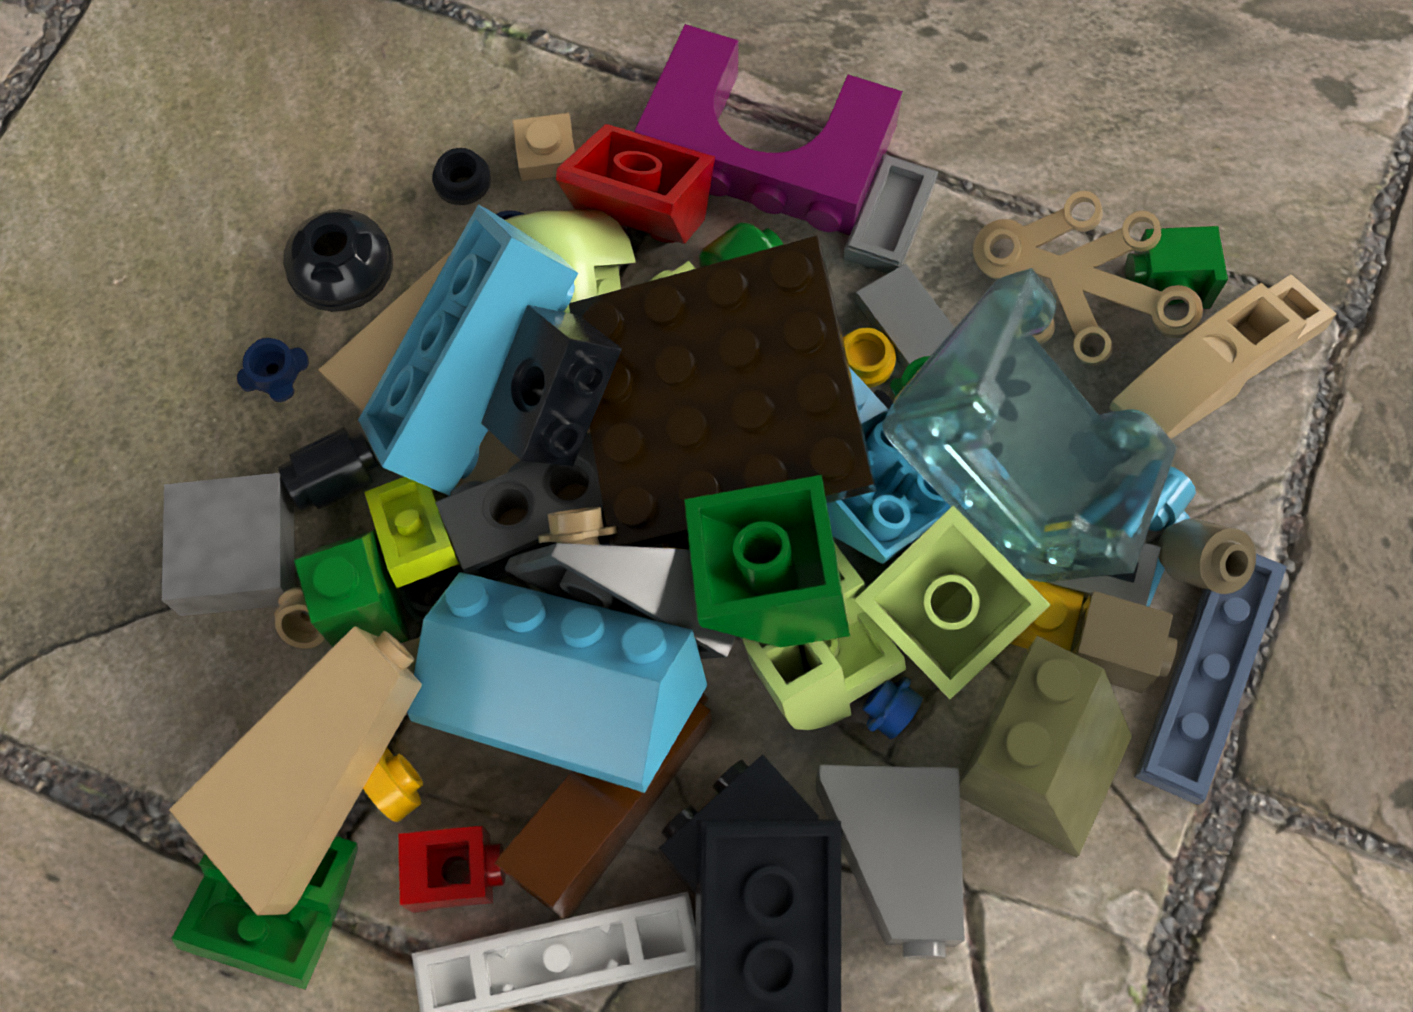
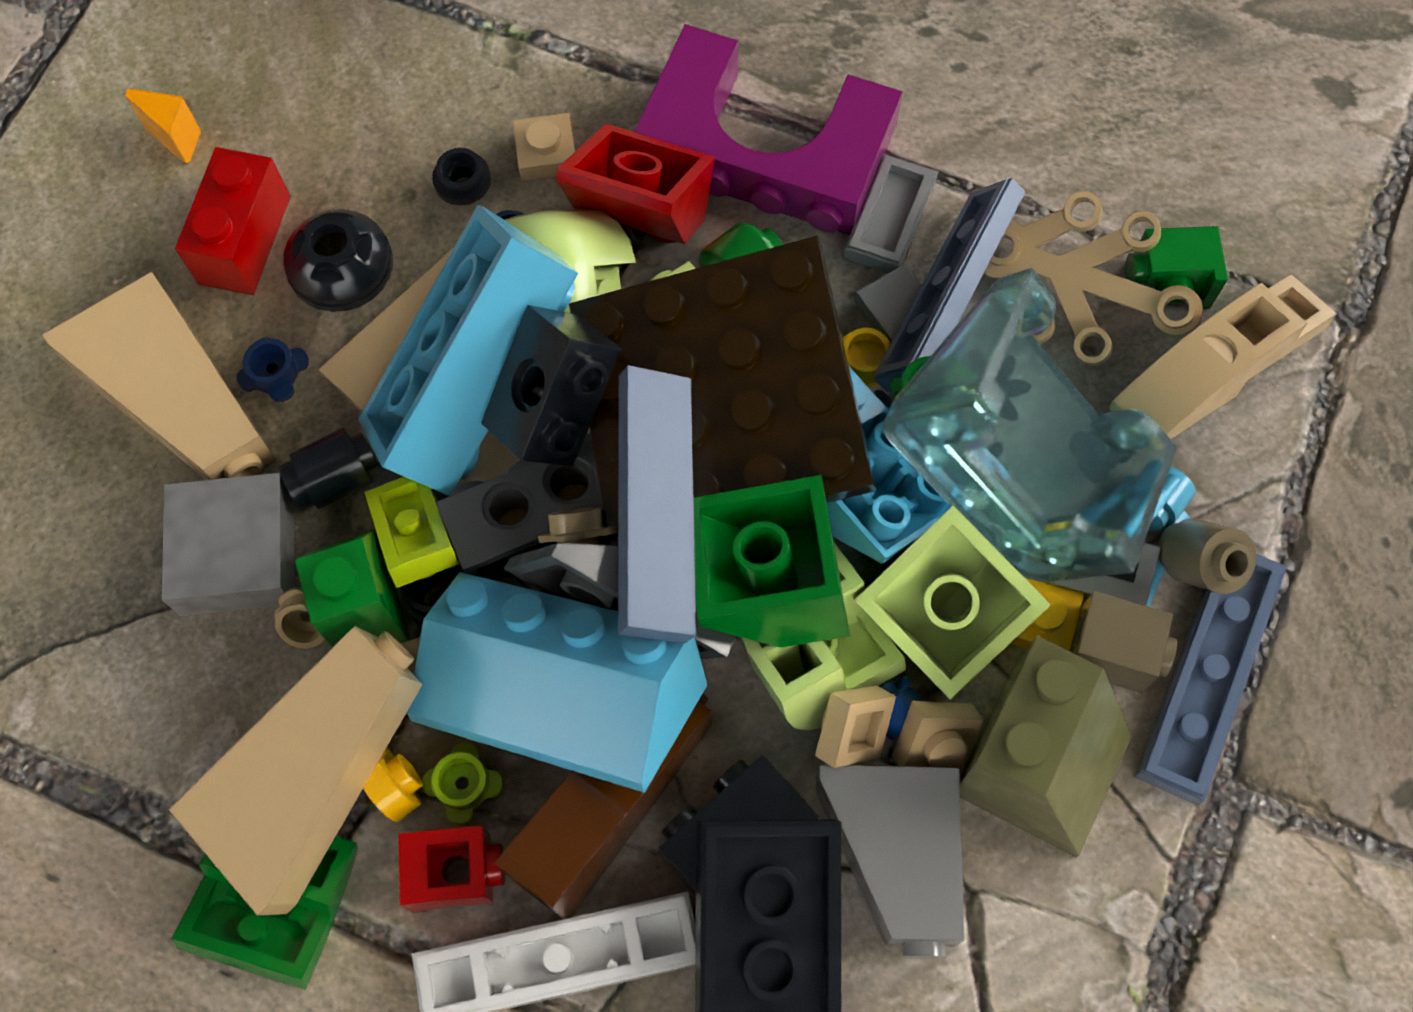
none -> tan slope [42,272,276,480]
none -> light orange slope [125,88,201,163]
none -> red brick [175,147,291,296]
none -> lime plate [422,743,503,825]
none -> tile [618,365,696,643]
none -> tan plate [815,685,896,768]
none -> sand blue tile [873,178,1026,392]
none -> tan plate [892,701,983,774]

